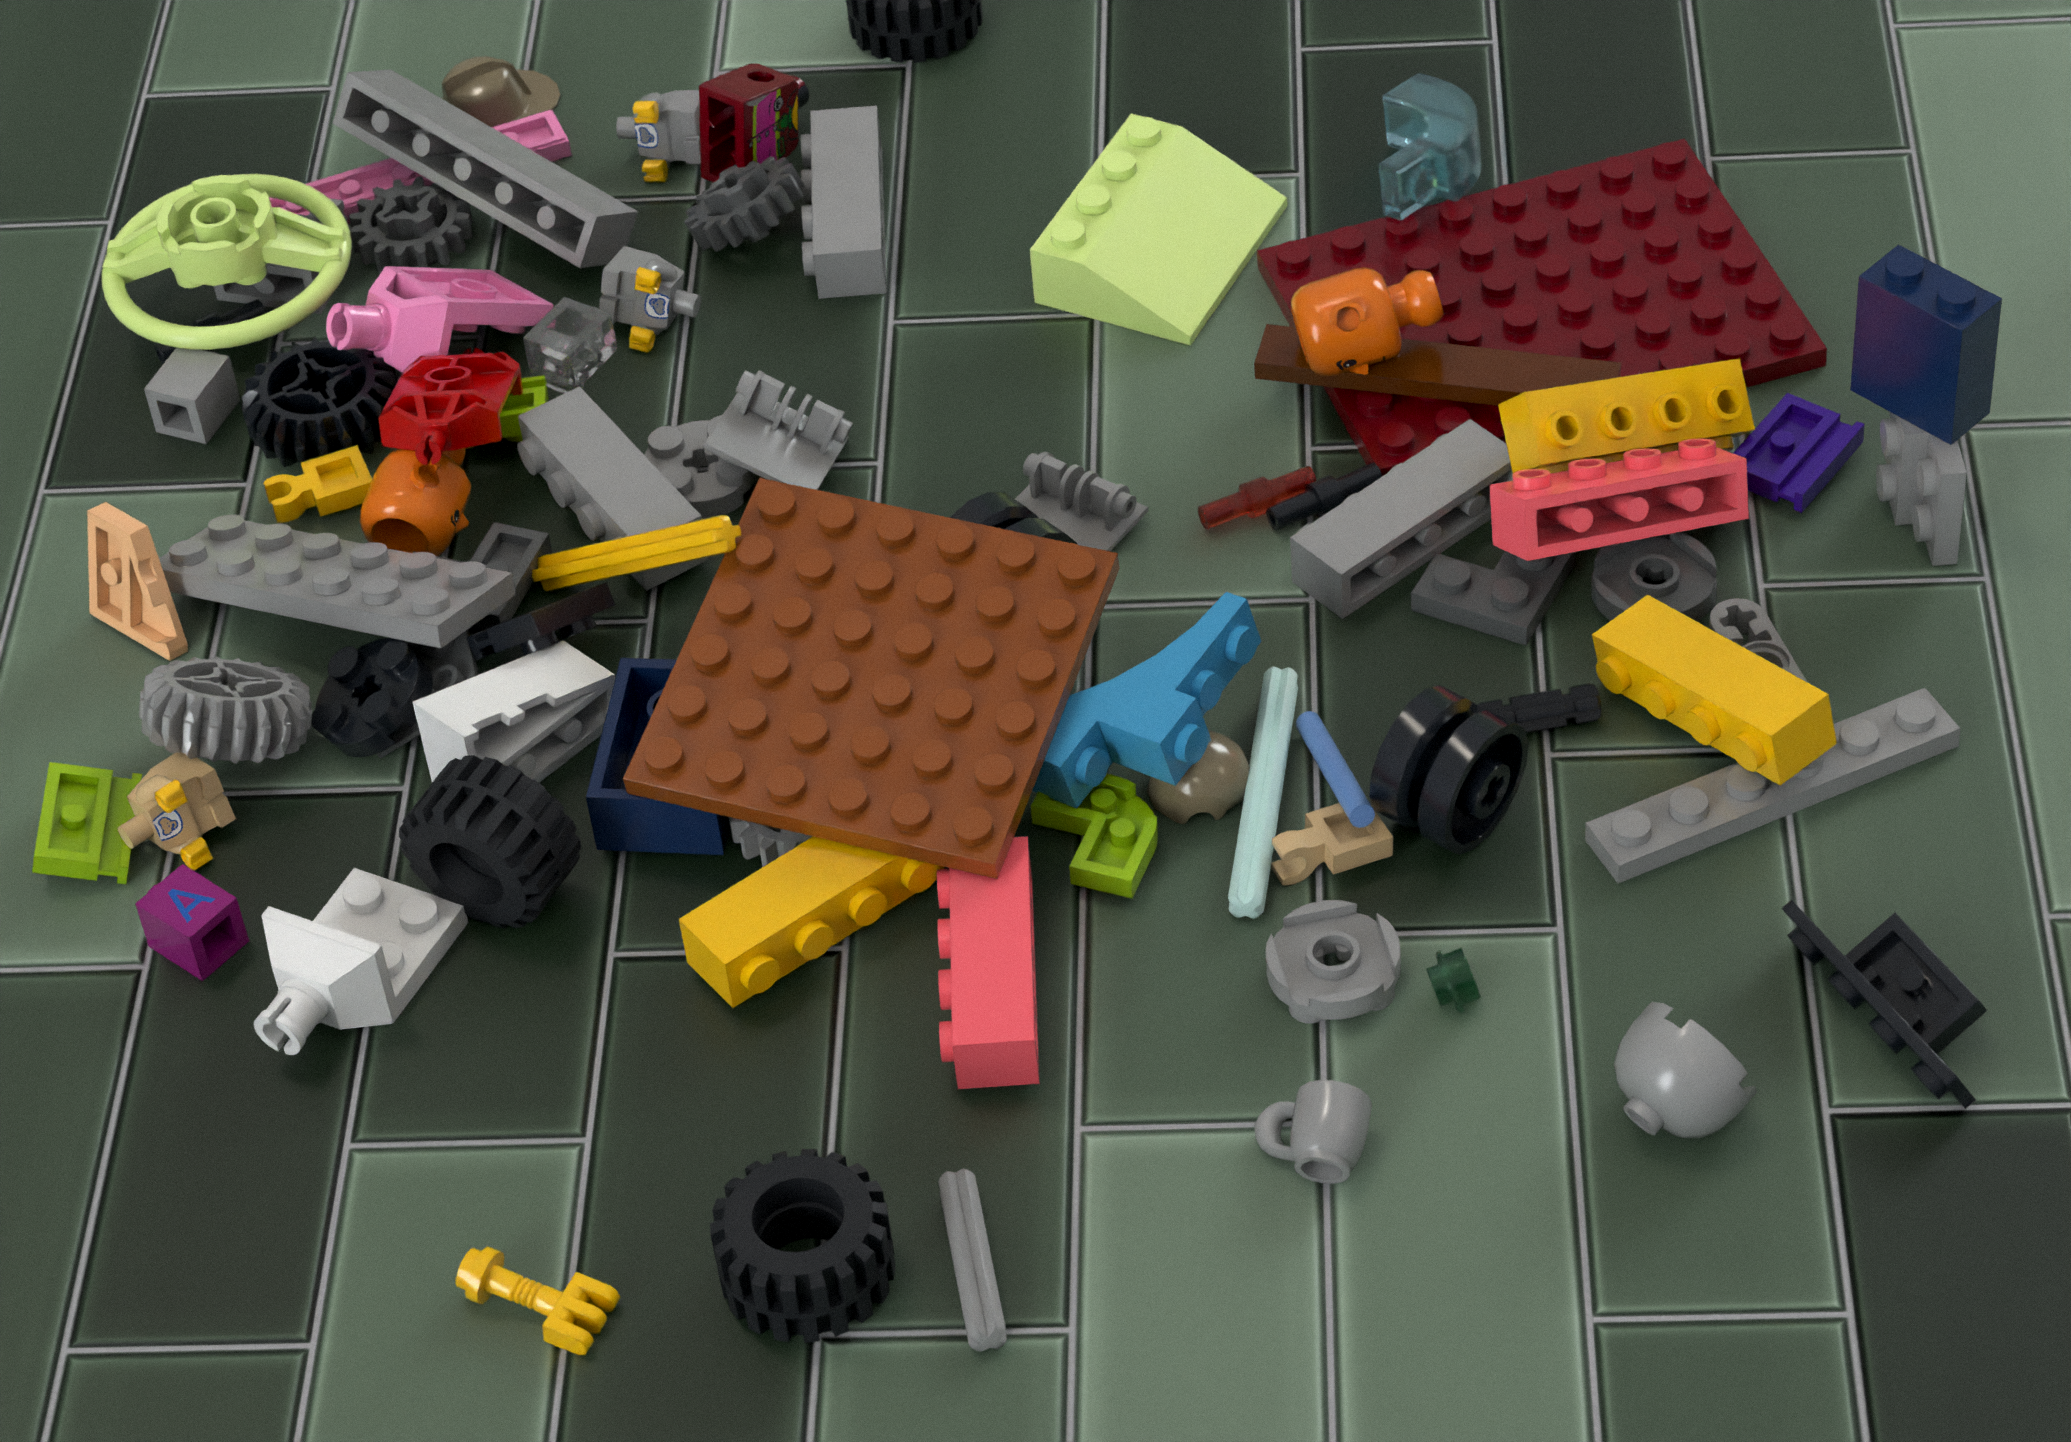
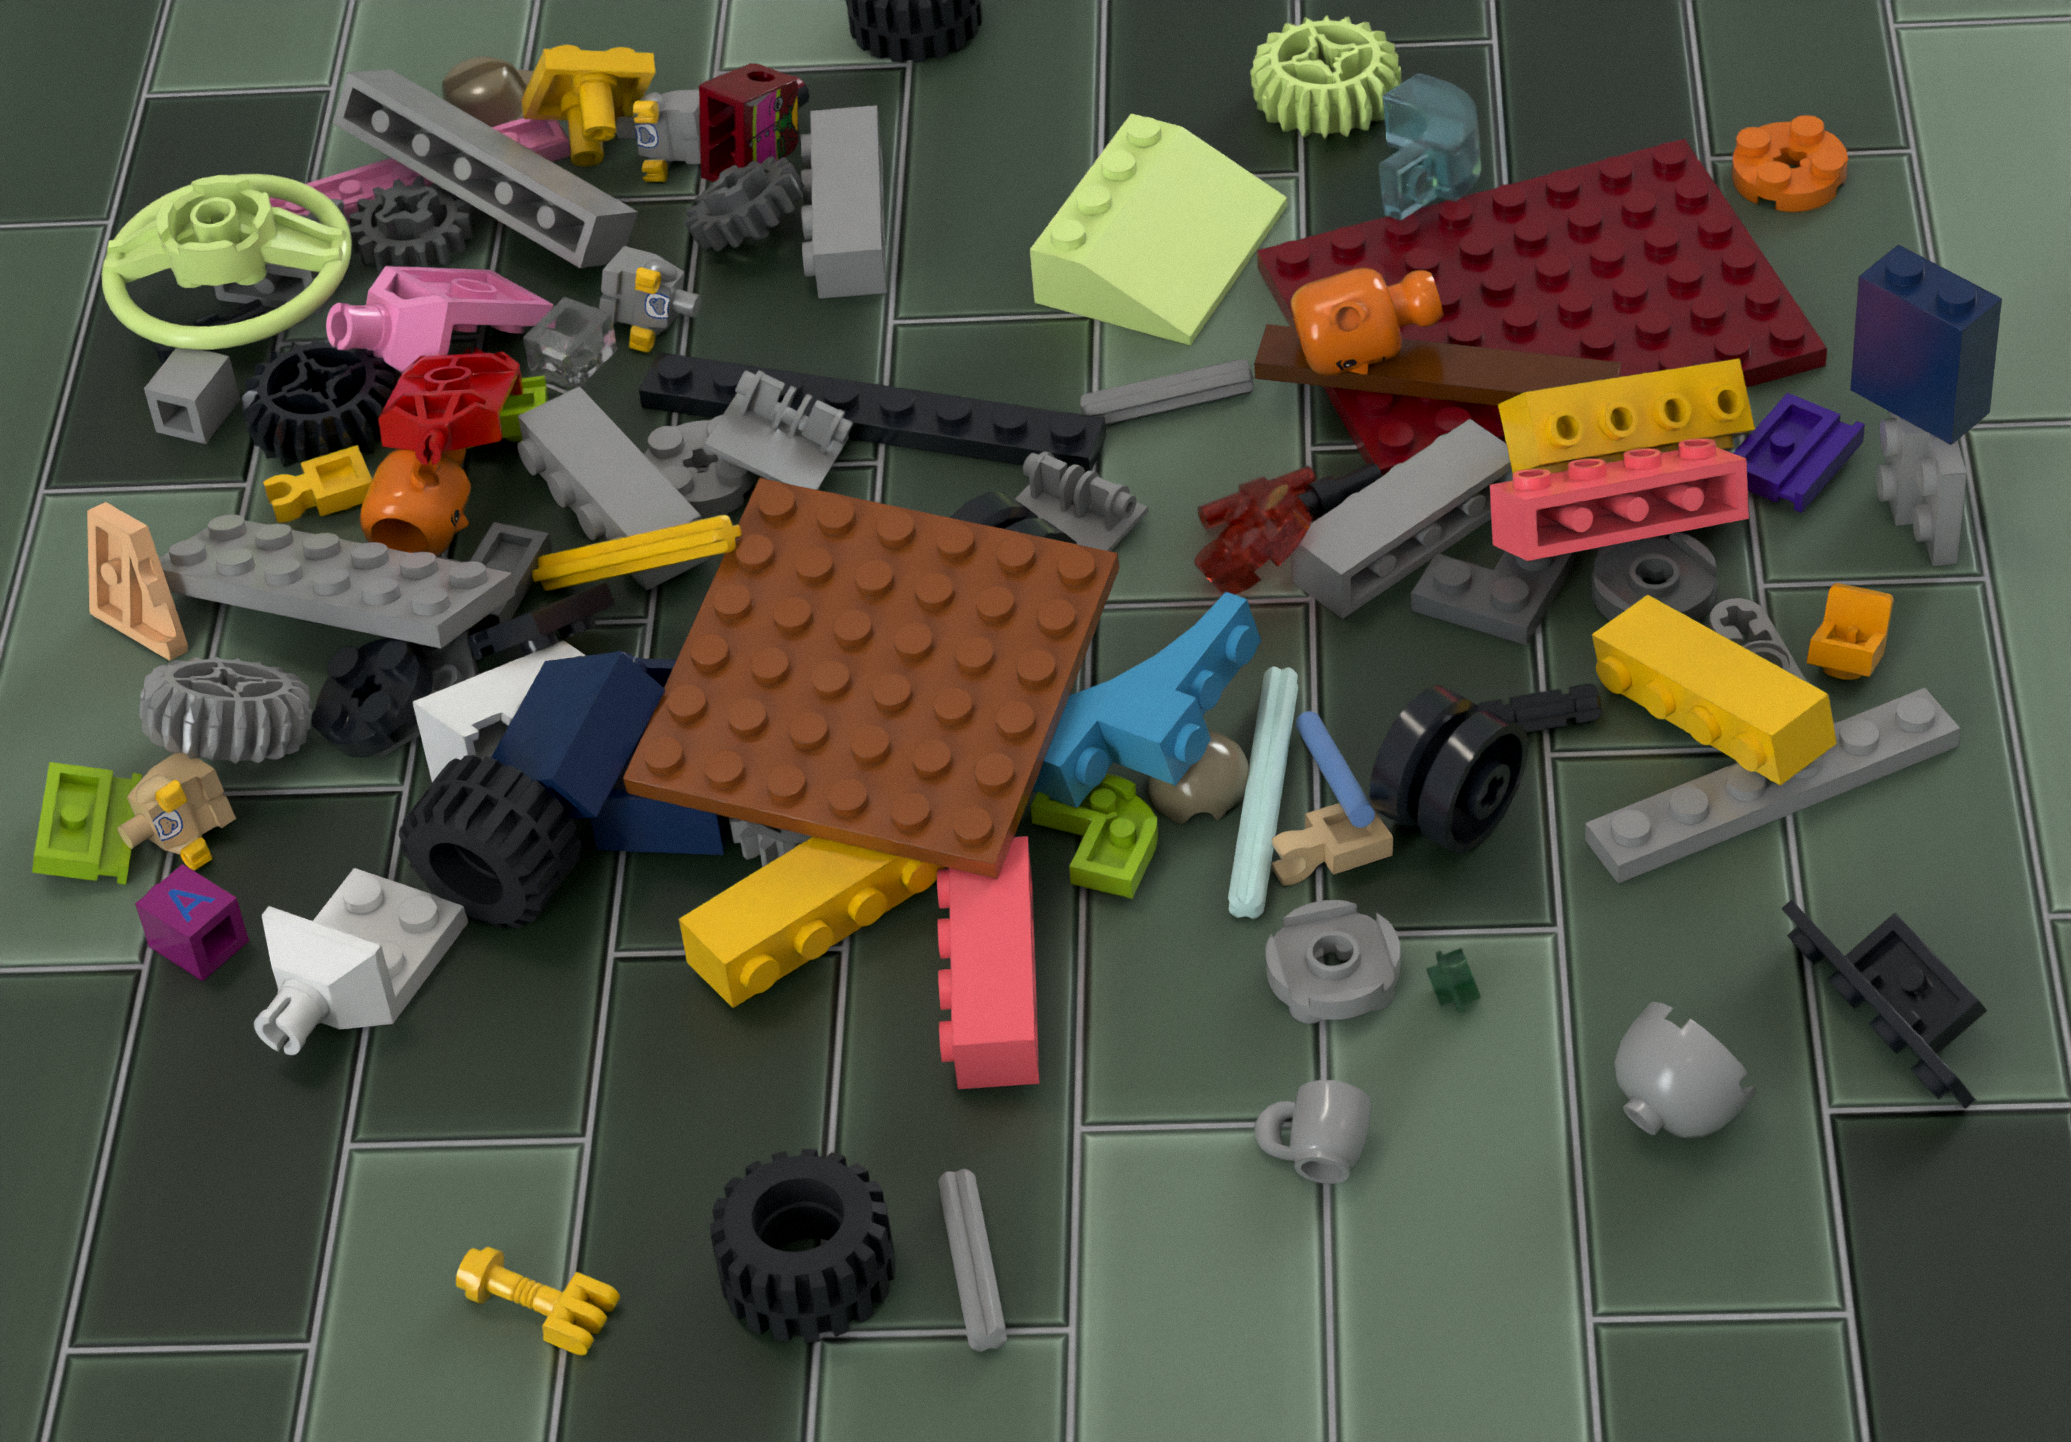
none -> dark blue brick [491,651,665,819]
none -> yellow plate [522,45,655,167]
none -> black plate [639,352,1107,472]
none -> light grey axle [1080,359,1254,425]
none -> clear red plate [1194,484,1312,595]
none -> yellowish green gear [1251,15,1401,139]
none -> orange plate [1732,115,1848,212]
none -> light orange bracket [1806,583,1894,680]

